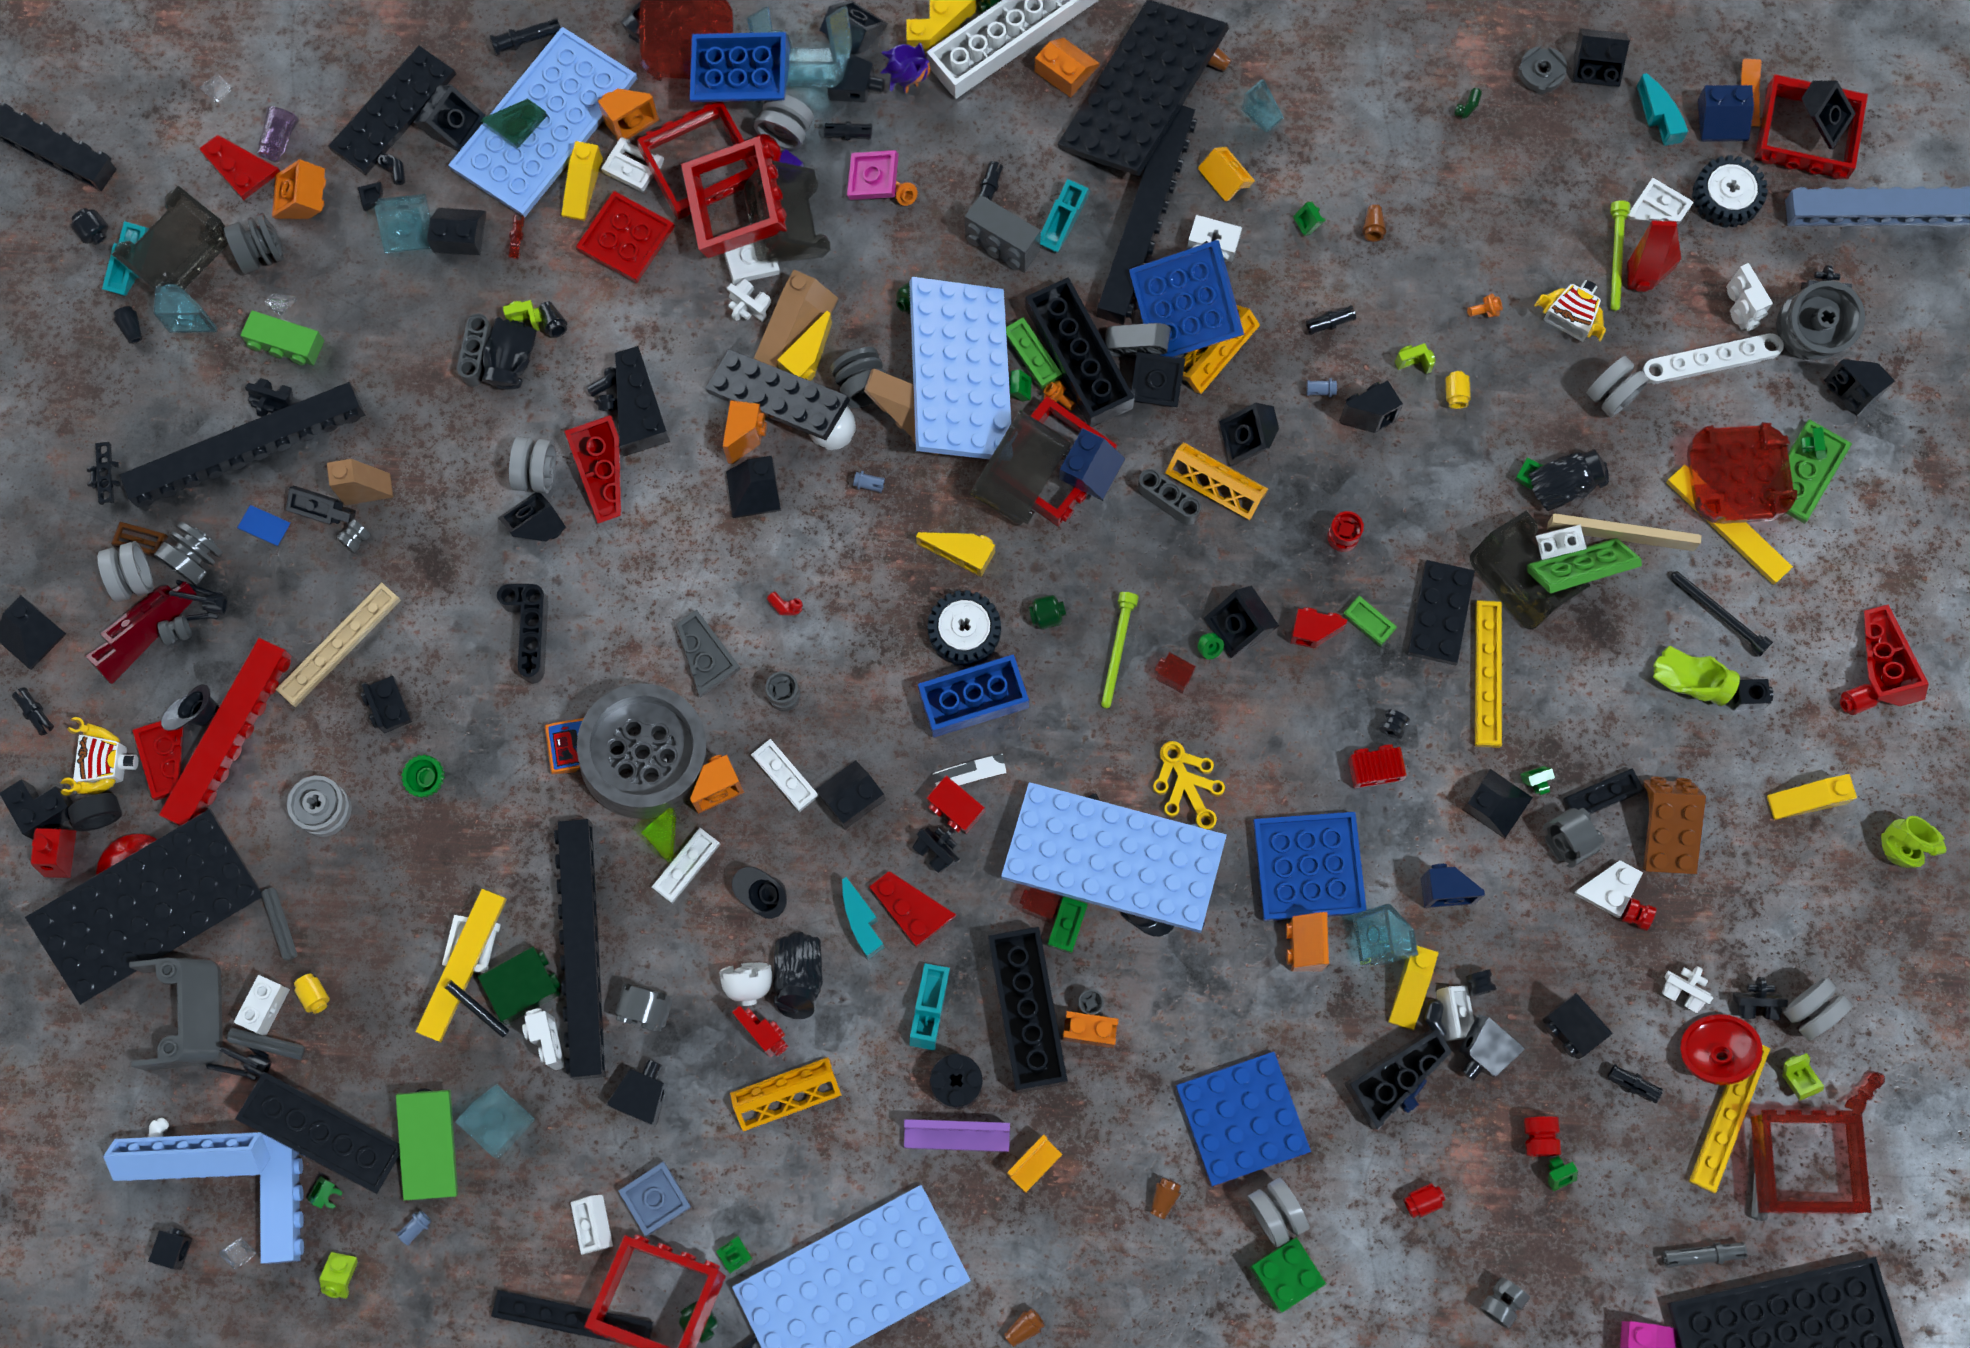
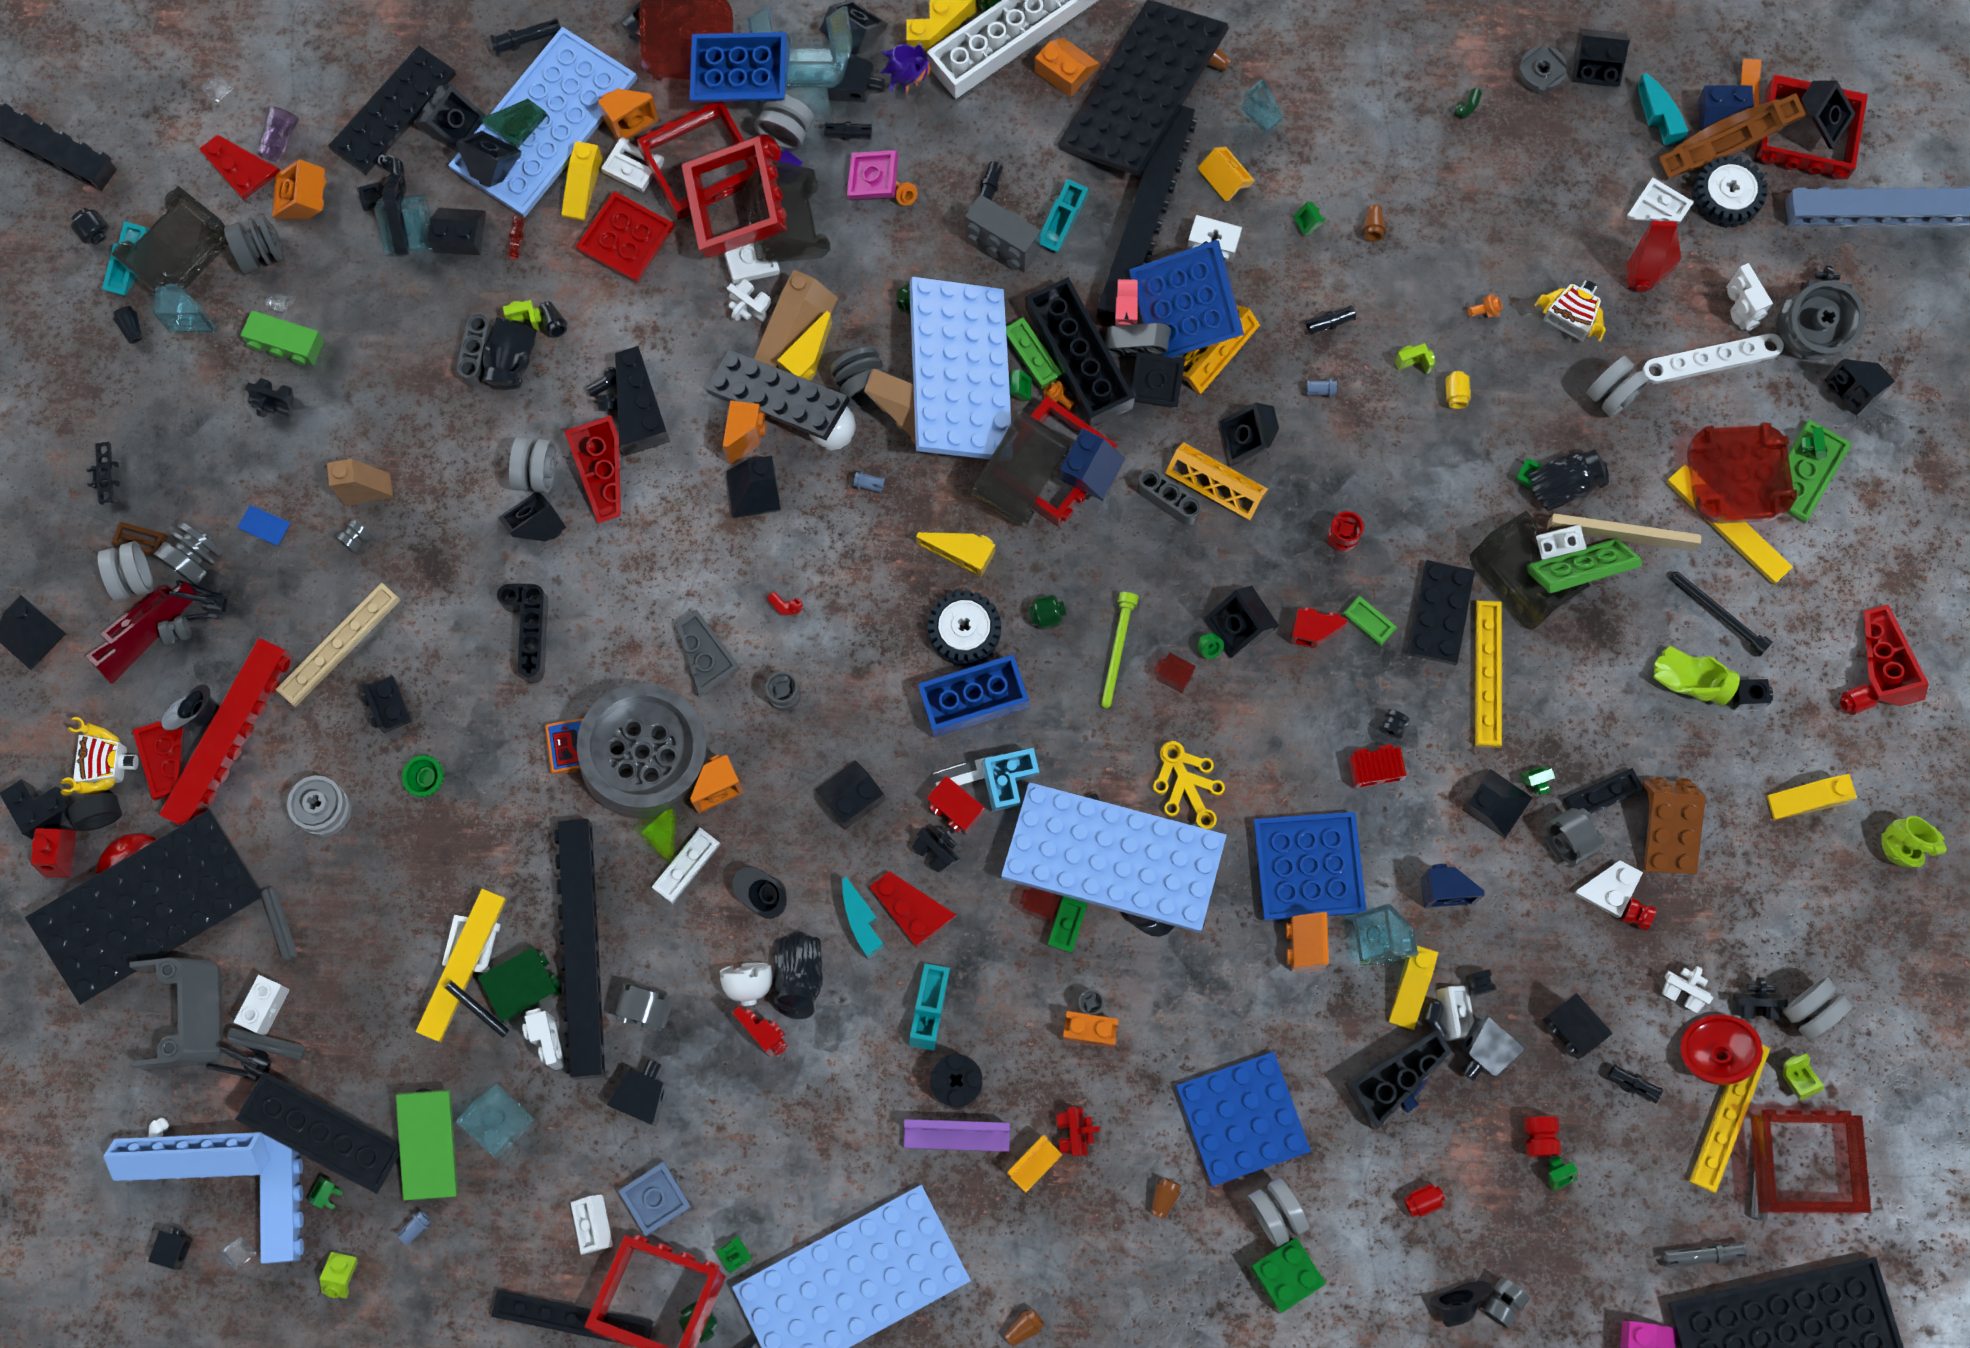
black pin [12,687,54,736] -> none
black brick [119,382,365,508] -> none
black hinge [286,485,356,524] -> none
yellow brick [294,974,330,1014] -> none
light orange fence [730,1057,842,1132] -> none
white tile [751,739,819,812] -> none
black brick [988,927,1068,1093] -> none
black slope [1339,380,1403,433] -> none
lime piece [1610,201,1630,311] -> none
clear red piece [1845,1072,1885,1117] -> none
none -> black beam [383,172,410,256]
none -> black slope [456,131,522,187]
none -> medium azure brick [981,748,1039,812]
none -> red hips [1056,1107,1101,1157]
none -> coral leg [1115,279,1138,326]
none -> black piece [1430,1281,1492,1327]
none -> dark orange piece [1659,93,1806,180]

